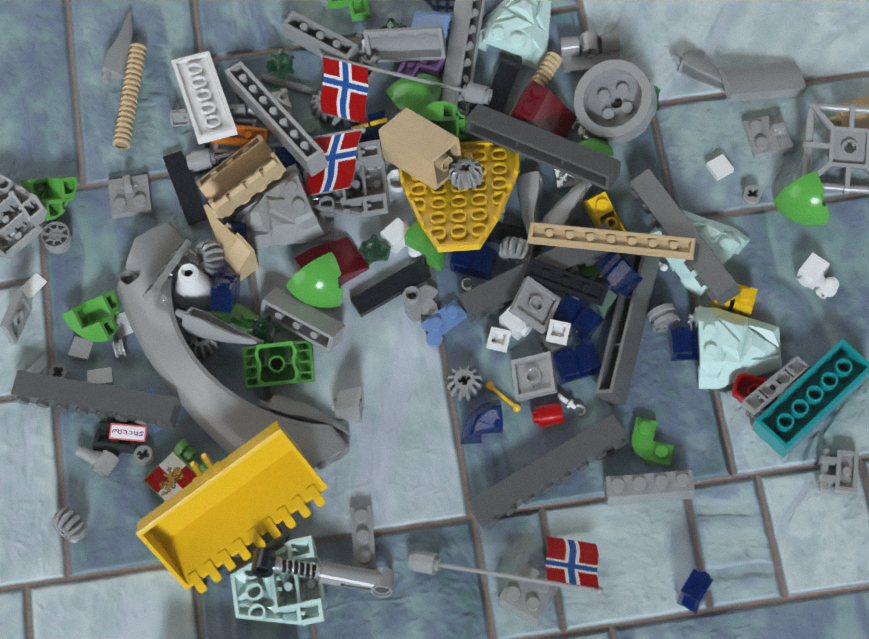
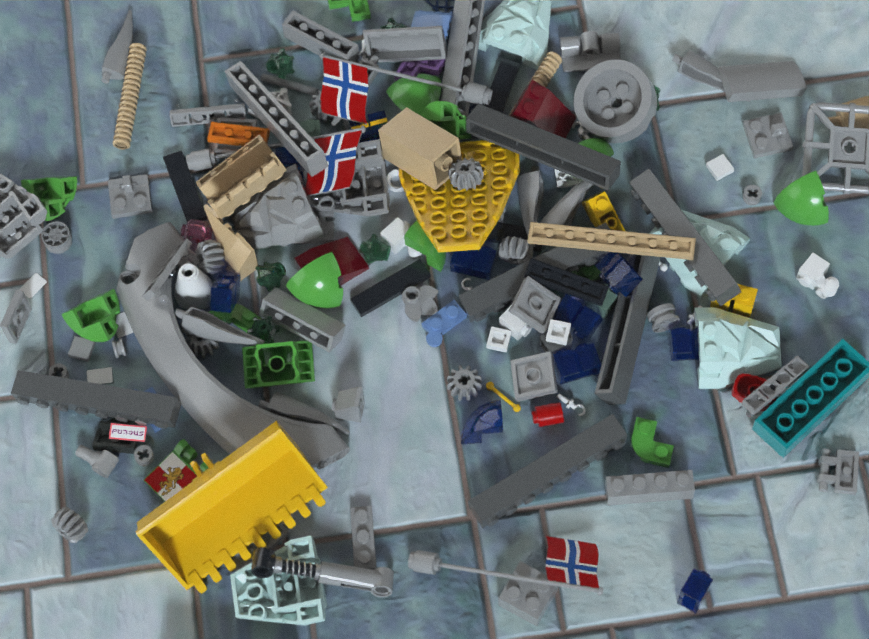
white plate [171,51,237,144] -> none
clear blue slope [225,221,247,241] -> none
none -> clear pink head [181,219,212,246]
none -> clear green rock [255,261,286,292]

